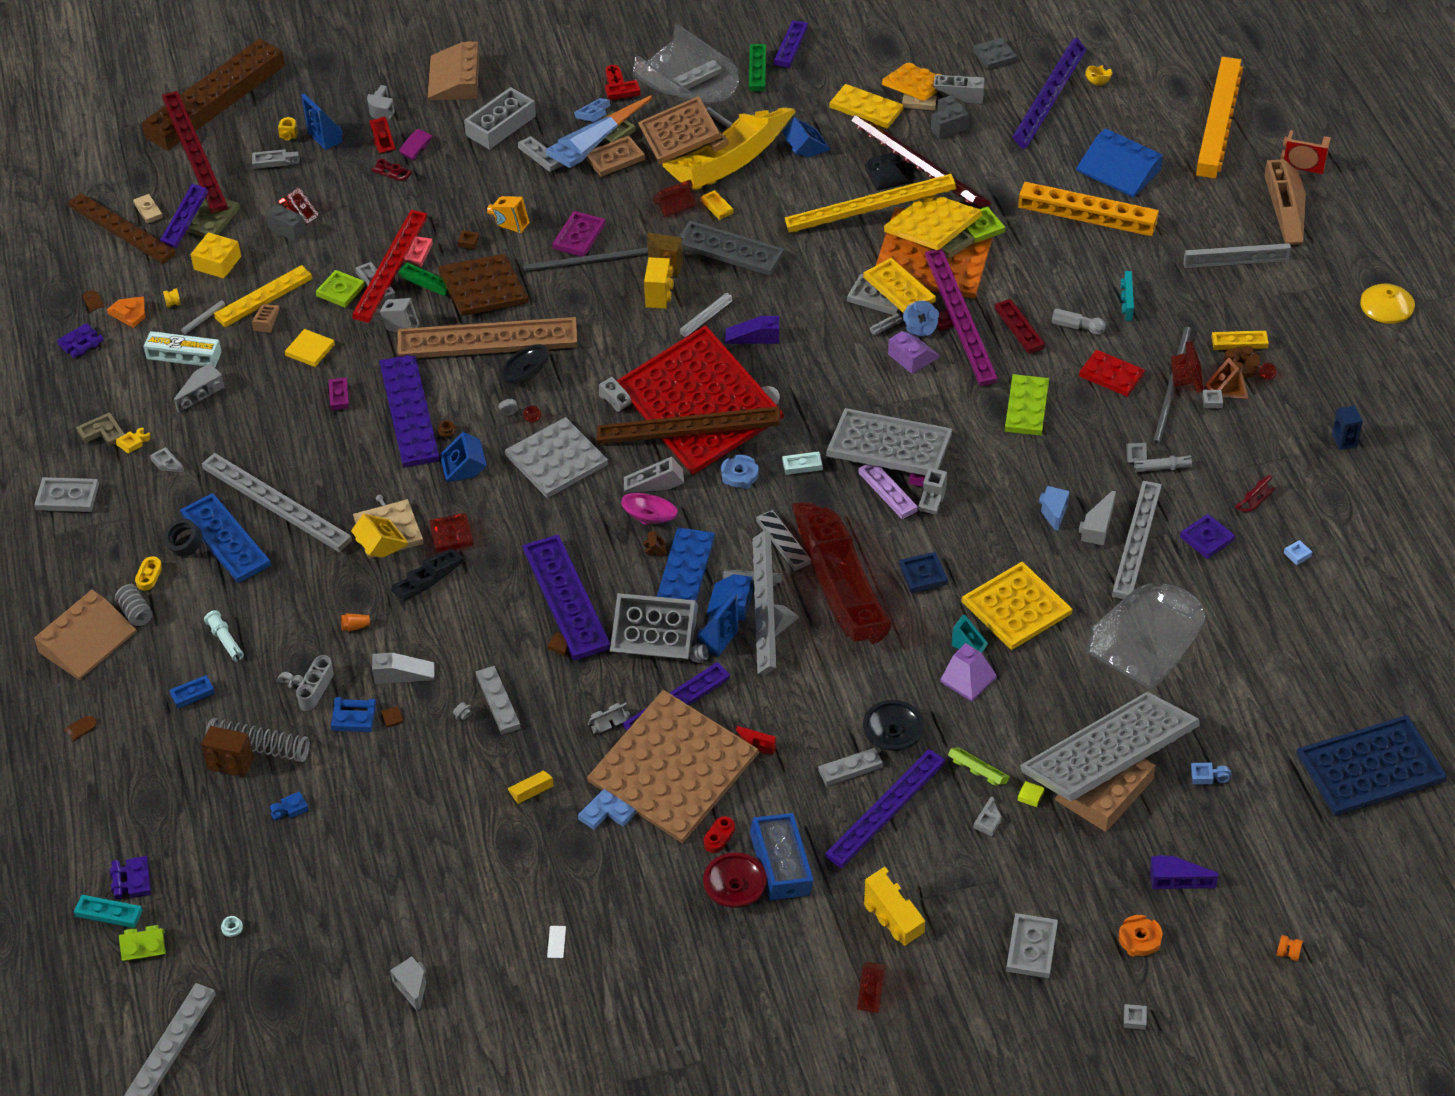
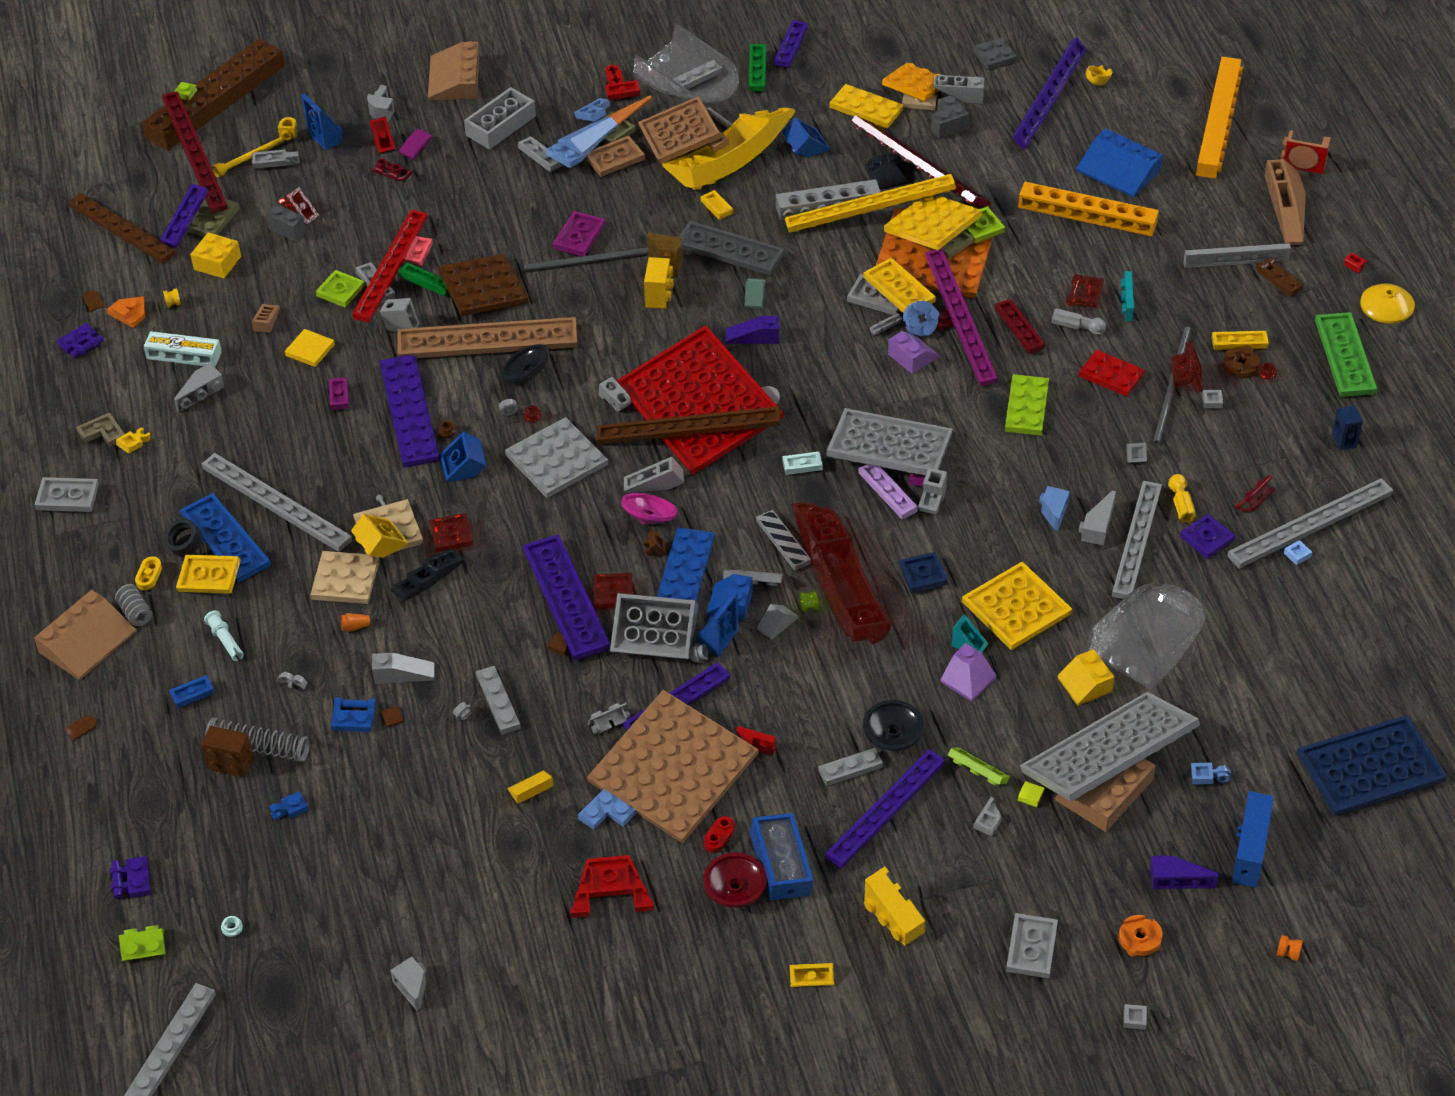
teal plate [74,895,143,928] -> none
tan plate [133,194,163,224] -> none
light grey tile [150,447,184,472] -> none
light grey bar [181,300,225,335] -> none
yellow plate [214,265,312,327] -> none
light grey beam [296,655,334,711] -> none
reddish brown plate [458,230,479,249] -> none
light orange torso [487,196,530,233] -> none
white sticker [547,926,566,958] -> none
clear red bracket [652,179,696,217] -> none
light grey axle [680,293,732,337] -> none
medium blue plate [721,455,759,489] -> none
light grey plate [752,530,776,676] -> none
clear red slope [857,961,887,1013] -> none
light grey pin [1134,455,1192,473] -> none
dark orange slope [1205,357,1249,399] -> none
none -> lime plate [174,82,197,100]
none -> yellow plate [176,555,241,593]
none -> yellow piece [212,137,284,178]
none -> tan plate [310,551,380,604]
none -> red wing [571,855,654,918]
none -> clear red plate [593,573,633,609]
none -> sand green slope [745,279,765,309]
none -> light grey brick [776,179,880,221]
none -> yellow slope [789,963,834,987]
none -> clear neon green wheel [799,590,819,611]
none -> yellow slope [1058,649,1114,706]
none -> clear red plate [1066,274,1104,308]
none -> yellow piece [1168,474,1197,523]
none -> light grey plate [1227,478,1393,569]
none -> blue brick [1232,791,1274,888]
none -> reddish brown plate [1256,257,1304,297]
none -> bright green plate [1315,312,1377,397]
none -> red piece [1344,252,1367,273]

